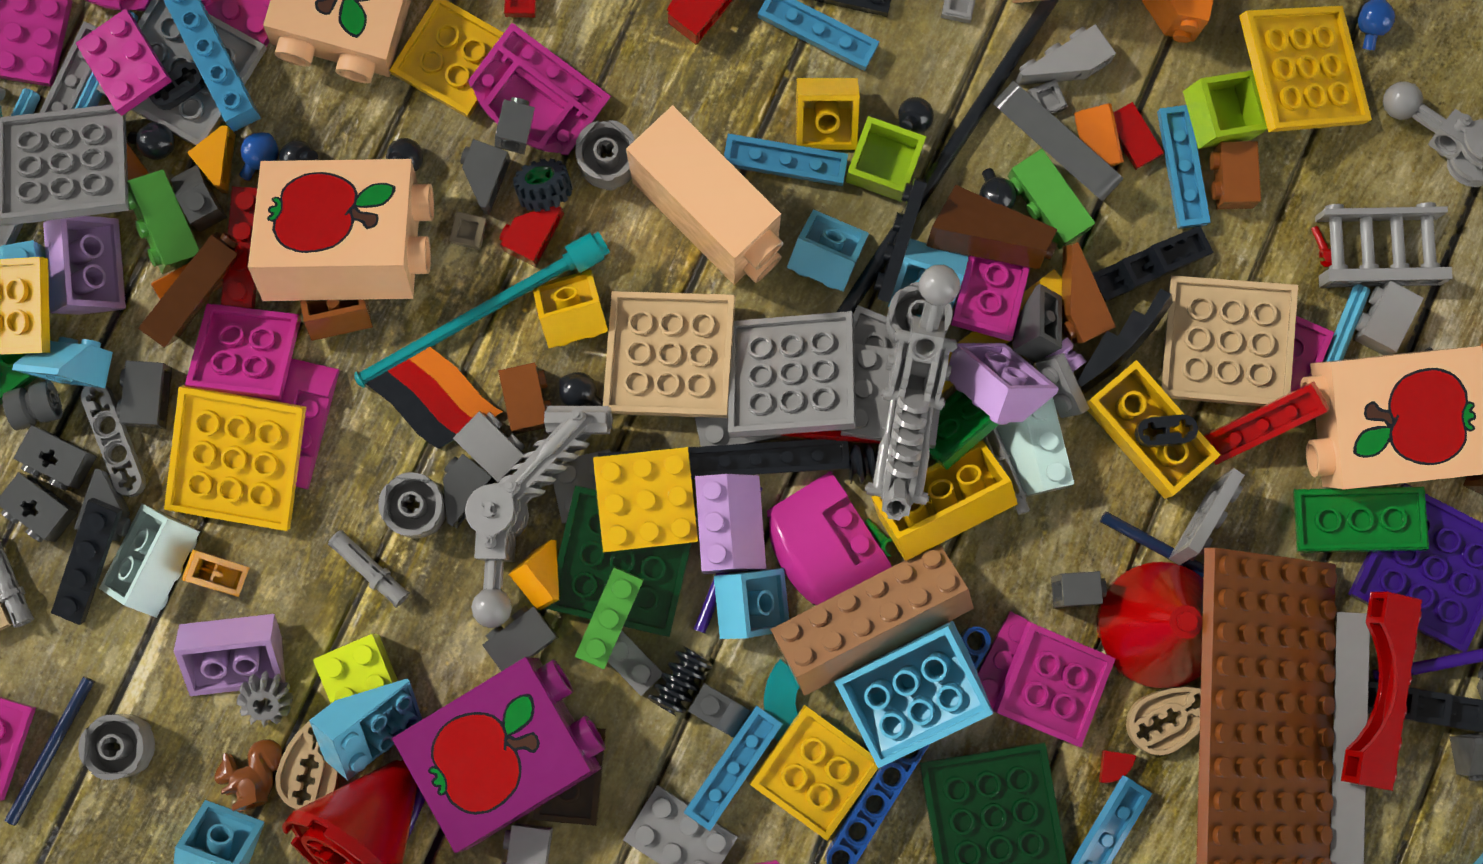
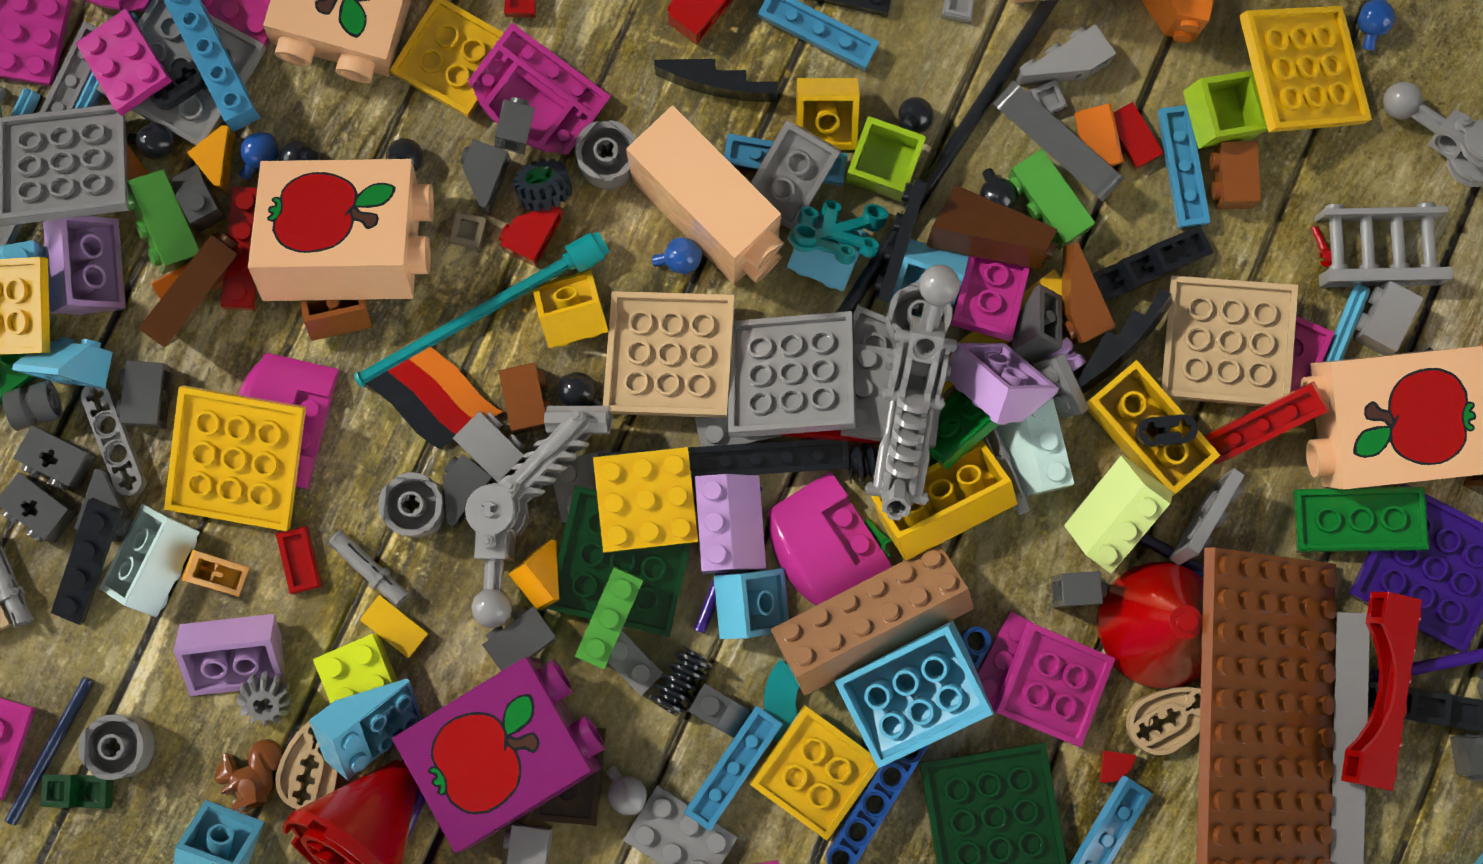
dark pink plate [185,304,301,402] -> none
none -> dark green slope [40,774,114,809]
none -> red tile [276,526,323,595]
none -> yellow tile [359,595,429,659]
none -> light grey piece [606,766,647,815]
none -> blue piece [652,237,703,275]
none -> black slope [654,59,777,103]
none -> light grey plate [750,119,841,230]
none -> teal plant [788,200,888,265]
none -> yellowish green slope [1064,454,1173,574]

